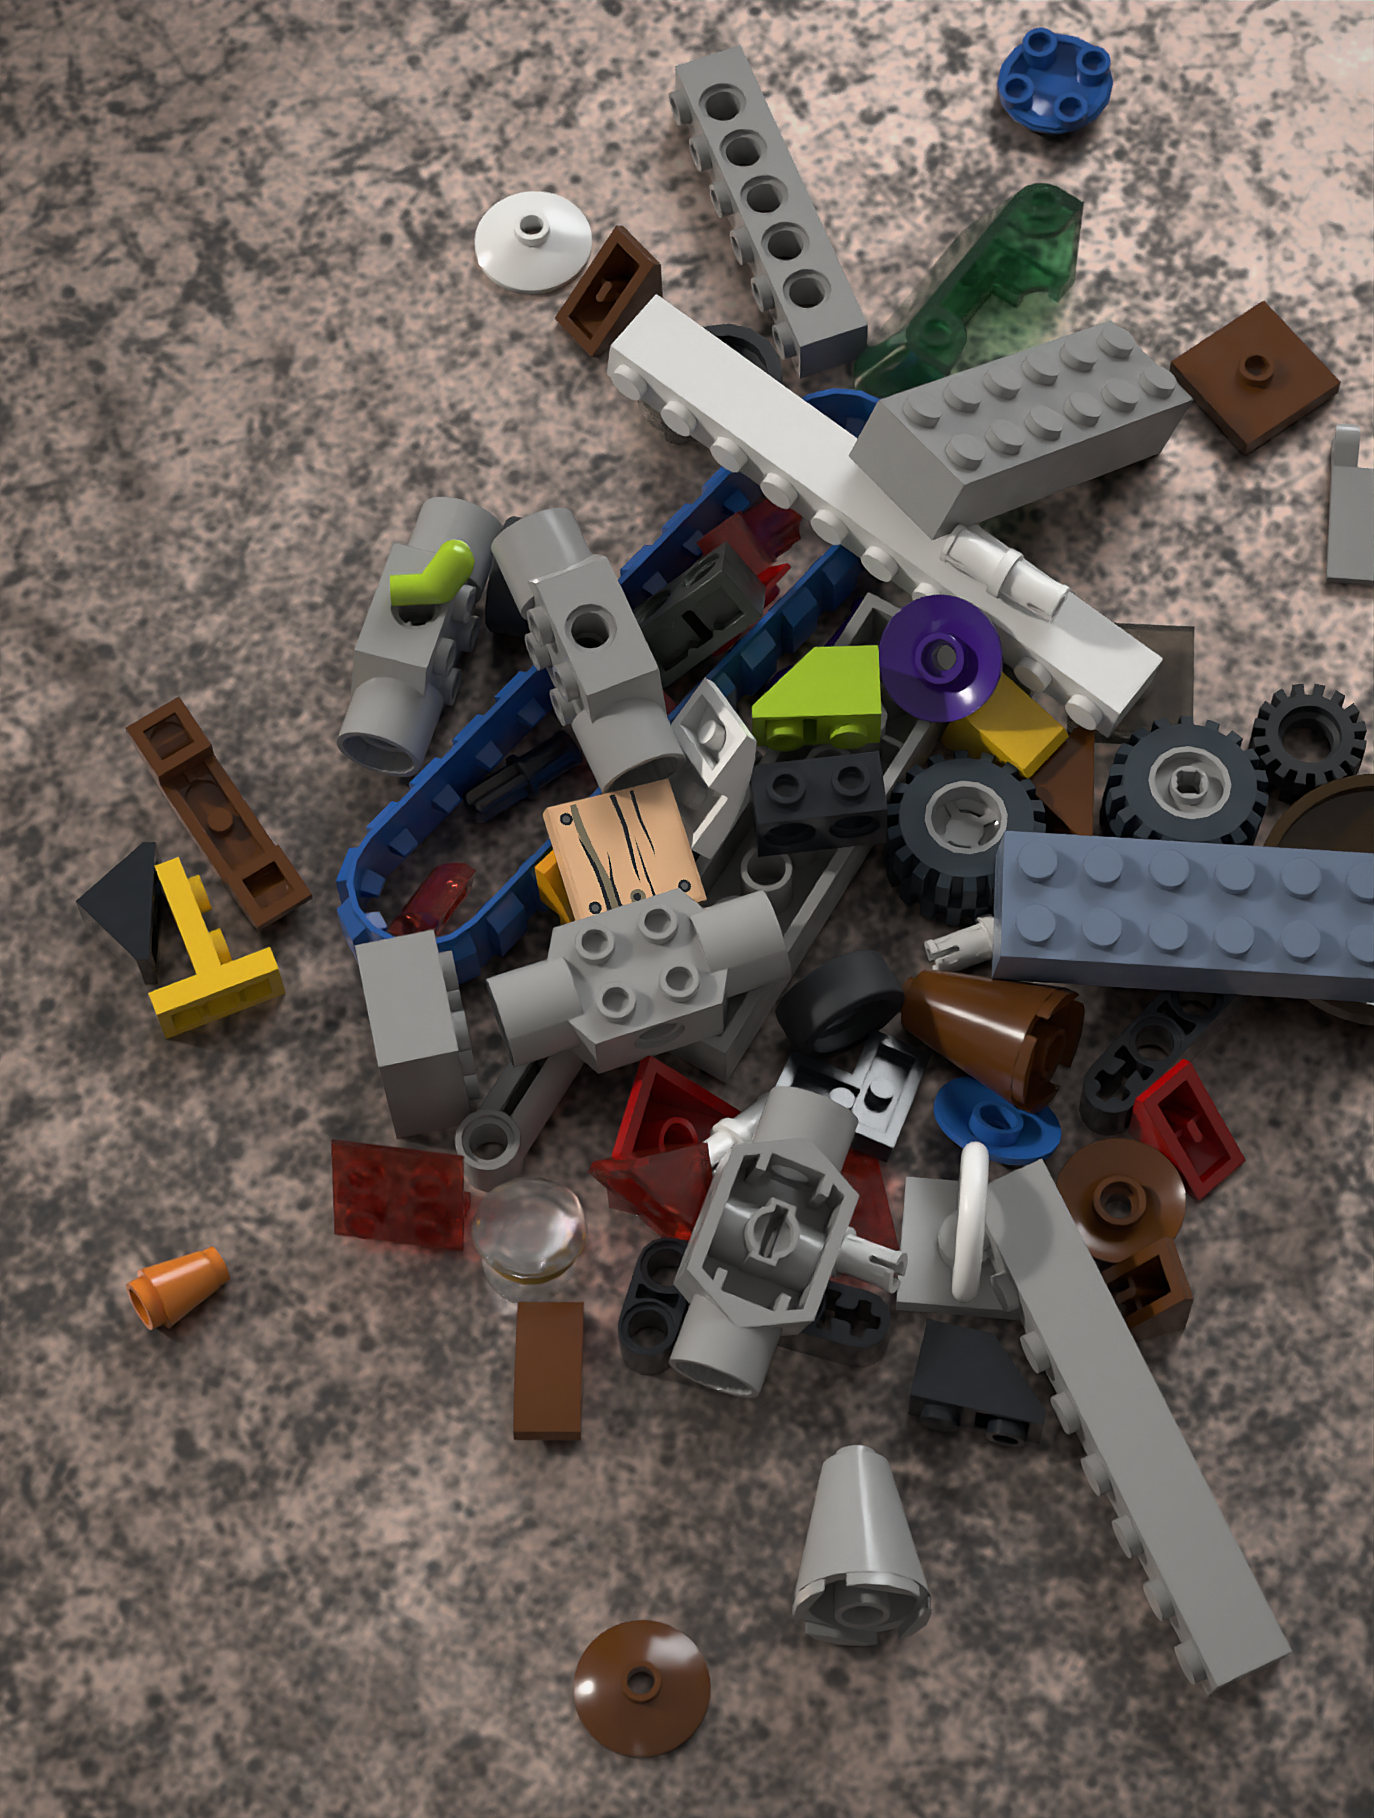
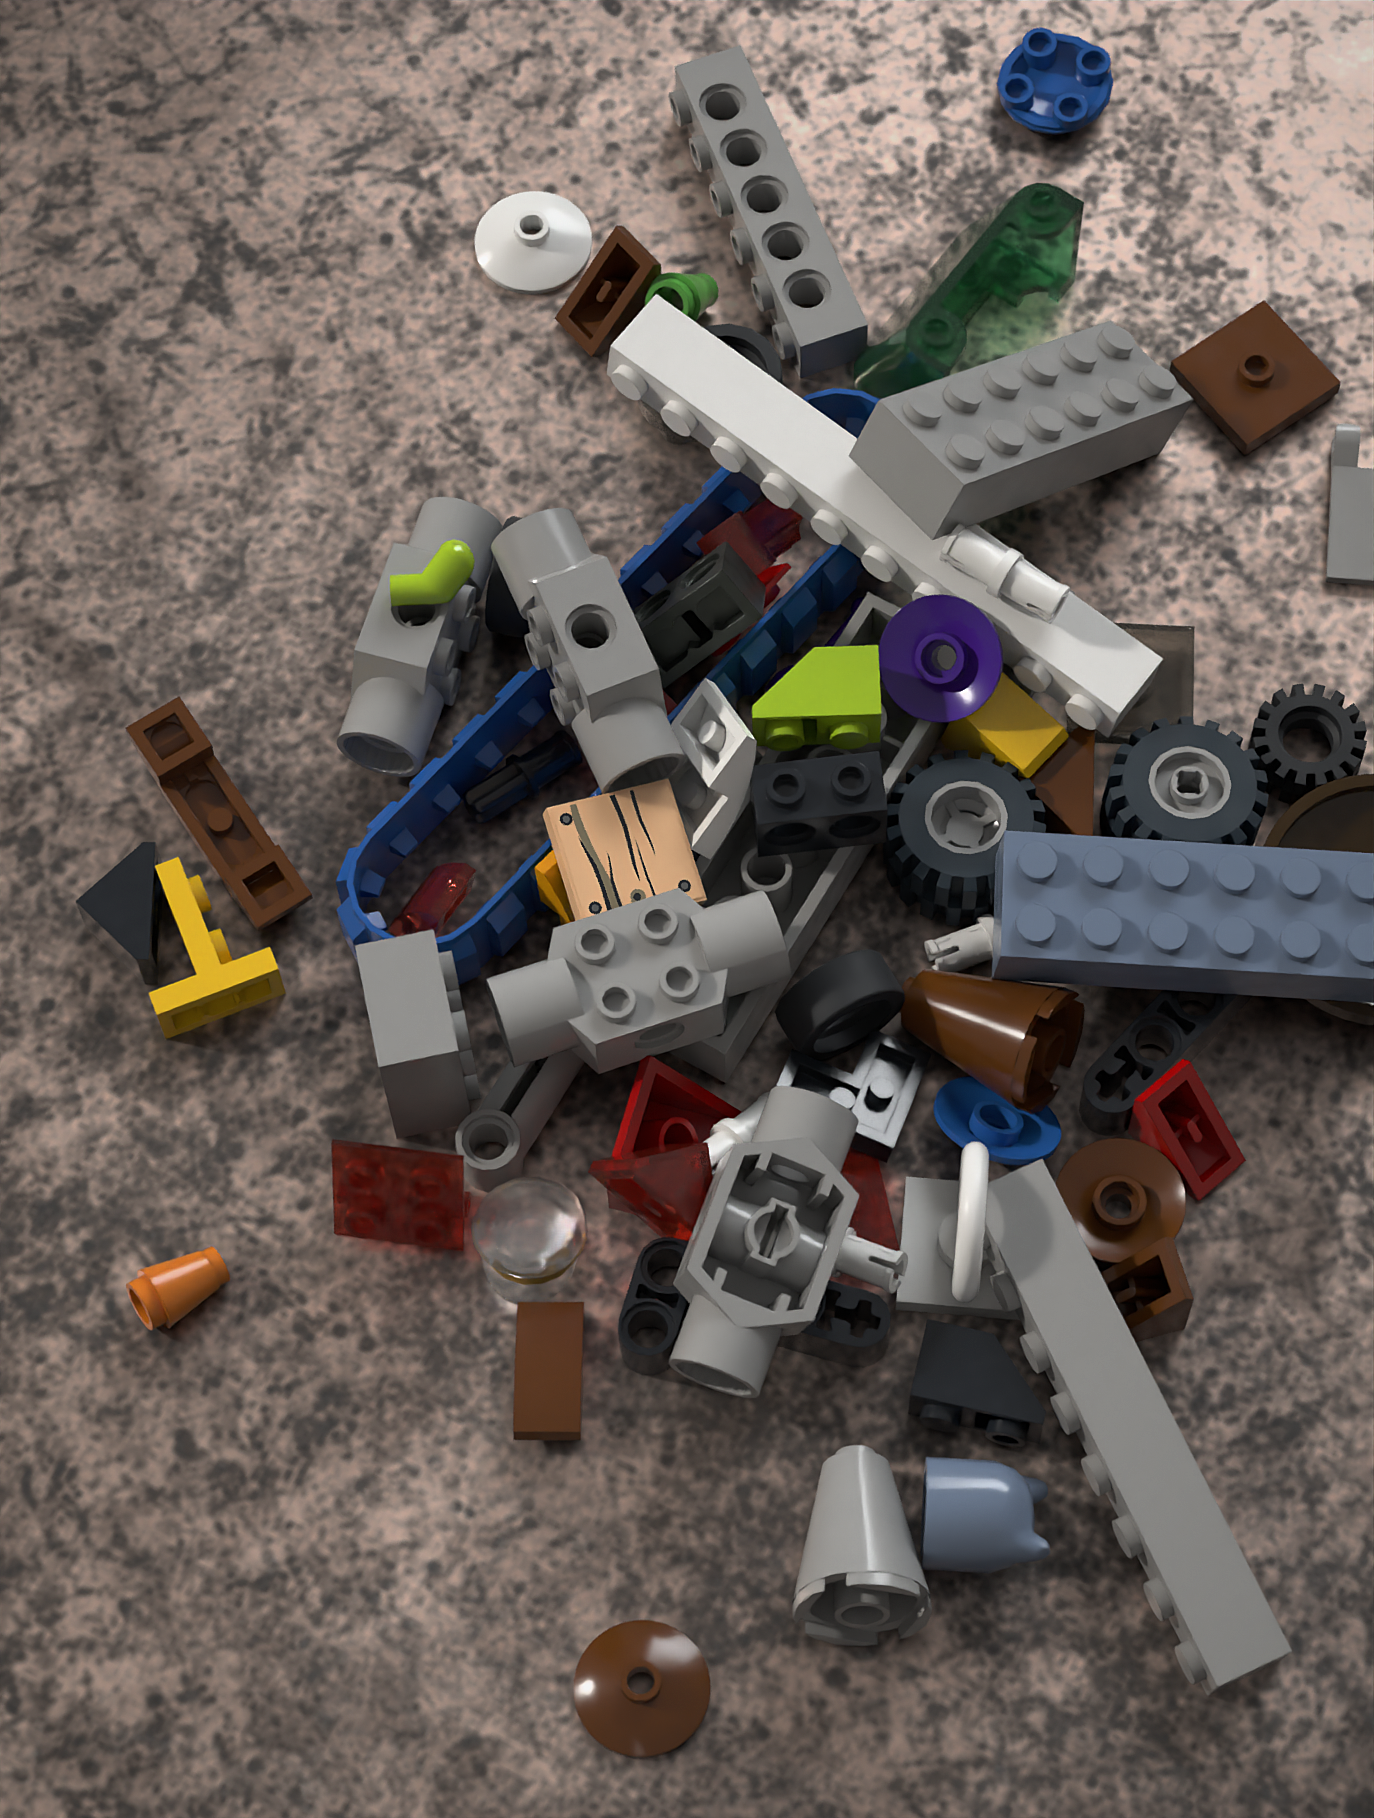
none -> bright green cone [645,272,719,322]
none -> sand blue piece [920,1457,1050,1573]

